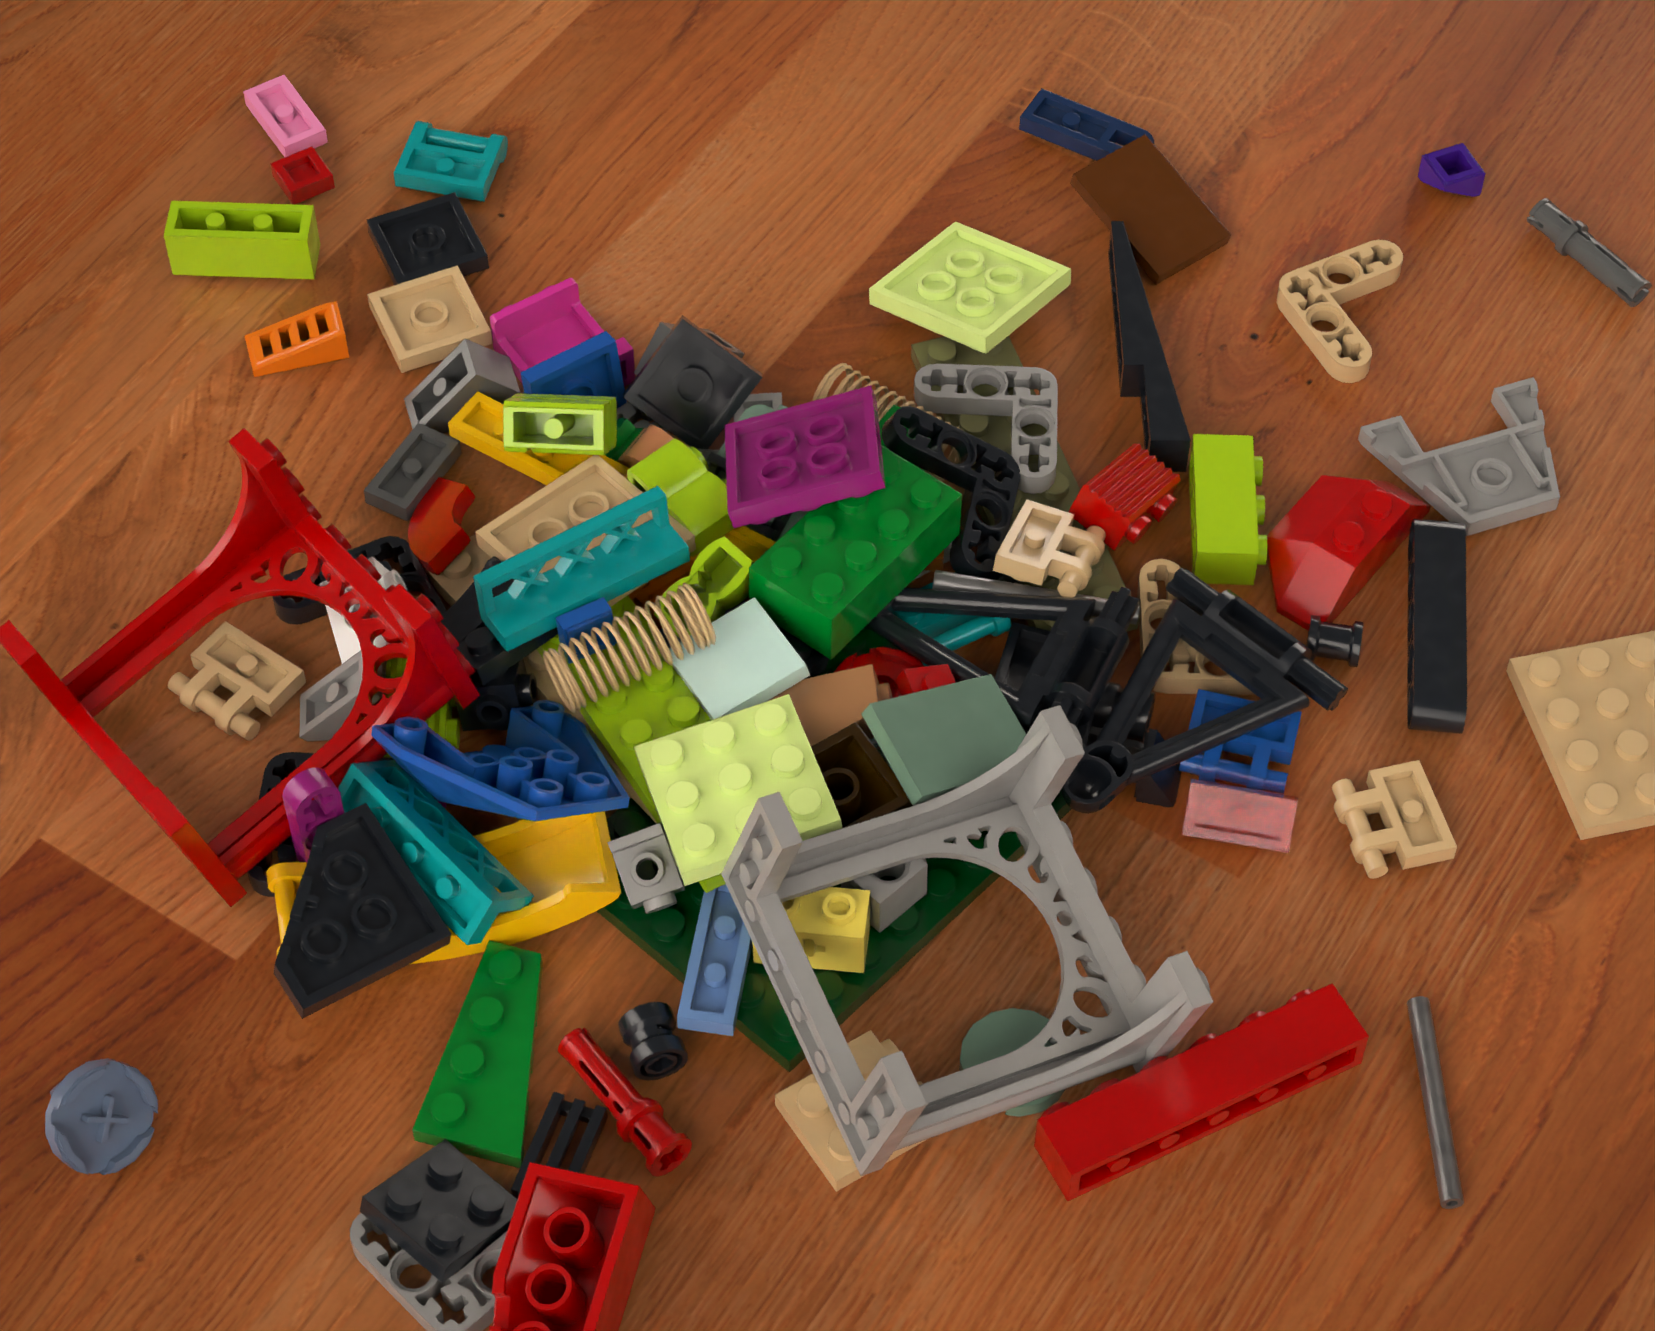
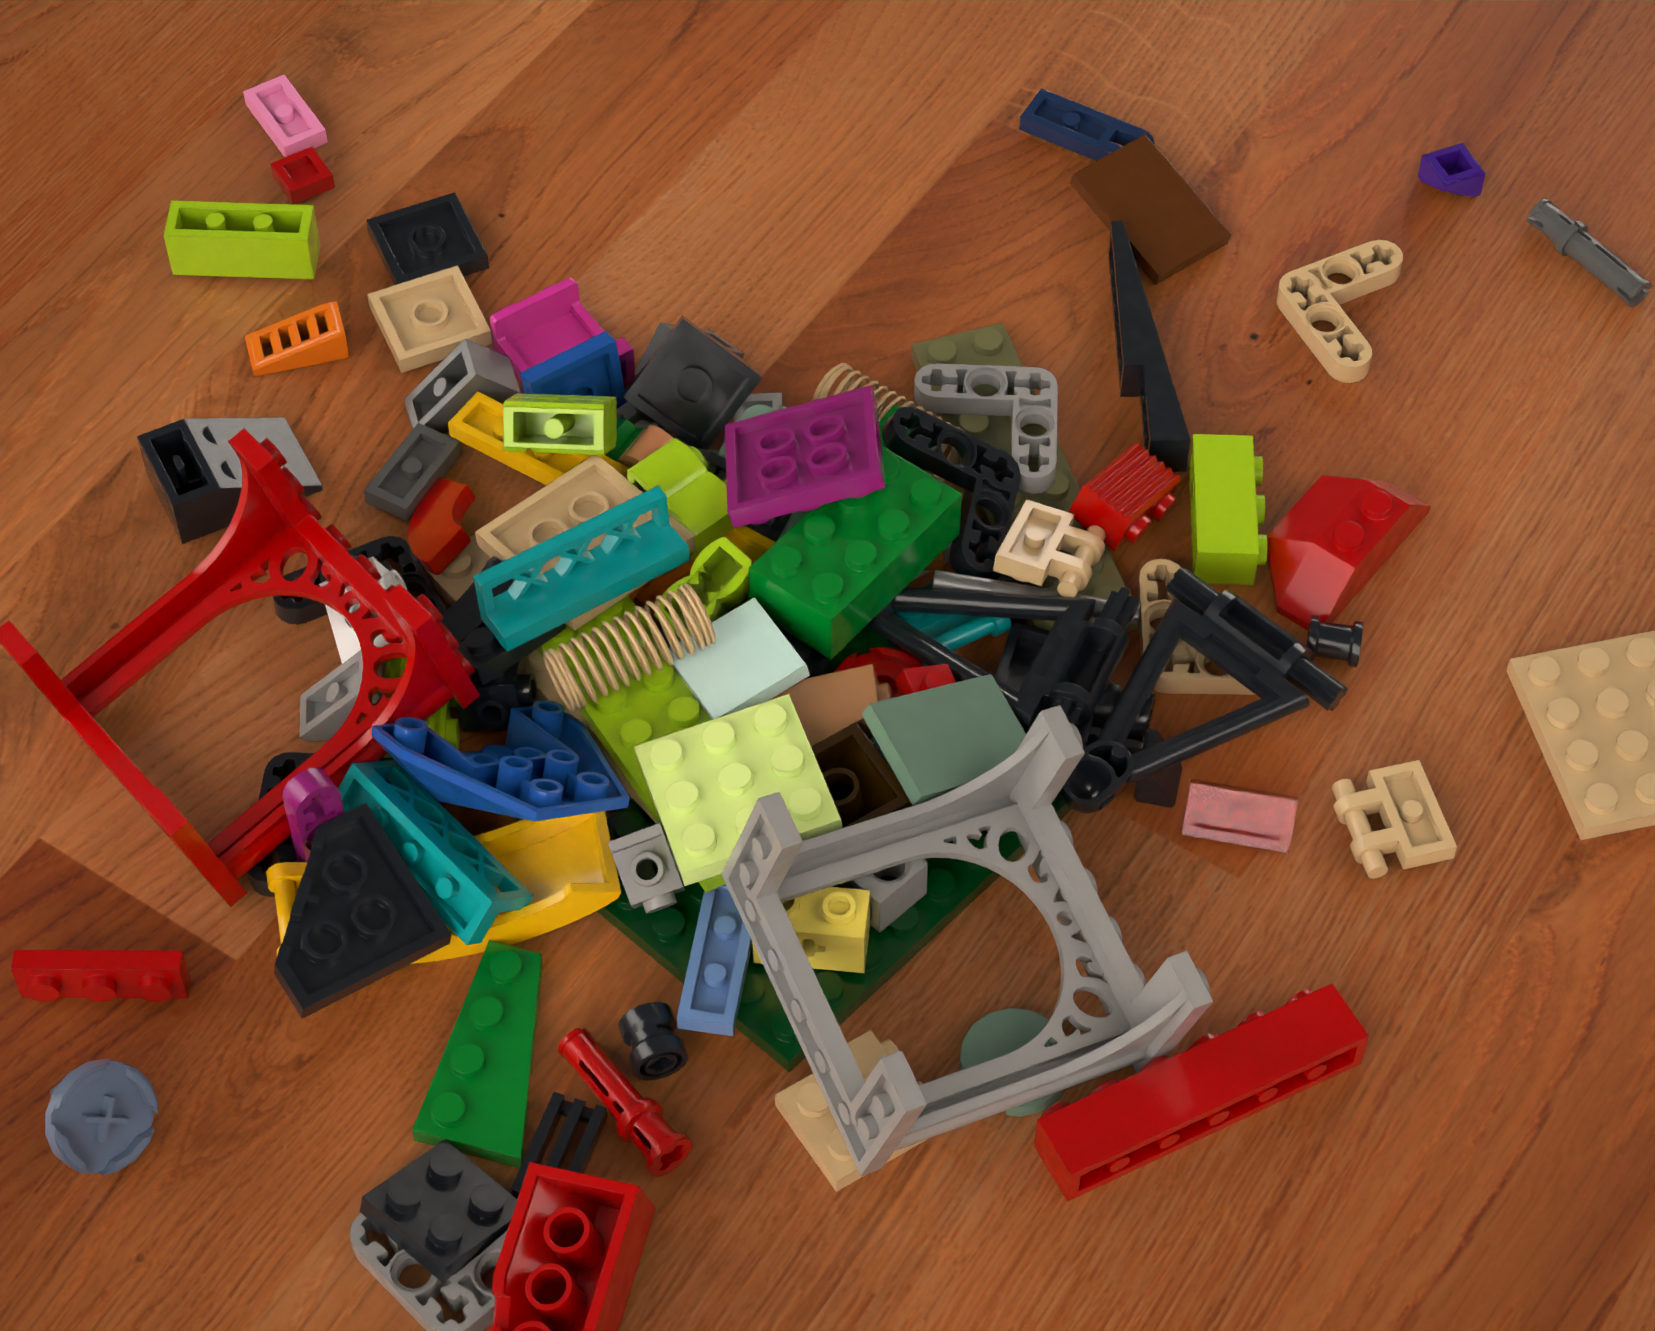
tan plate [168,621,306,741] -> none
teal plate [394,121,508,202] -> none
blue tile [555,597,617,664] -> none
yellowish green plate [869,221,1071,354] -> none
blue plate [1179,689,1302,794] -> none
light grey wing [1358,377,1560,536] -> none
black beam [1407,519,1467,734] -> none
flat silver piece [1407,996,1464,1209] -> none
none -> red plate [11,950,191,1002]
none -> black slope [137,417,323,544]

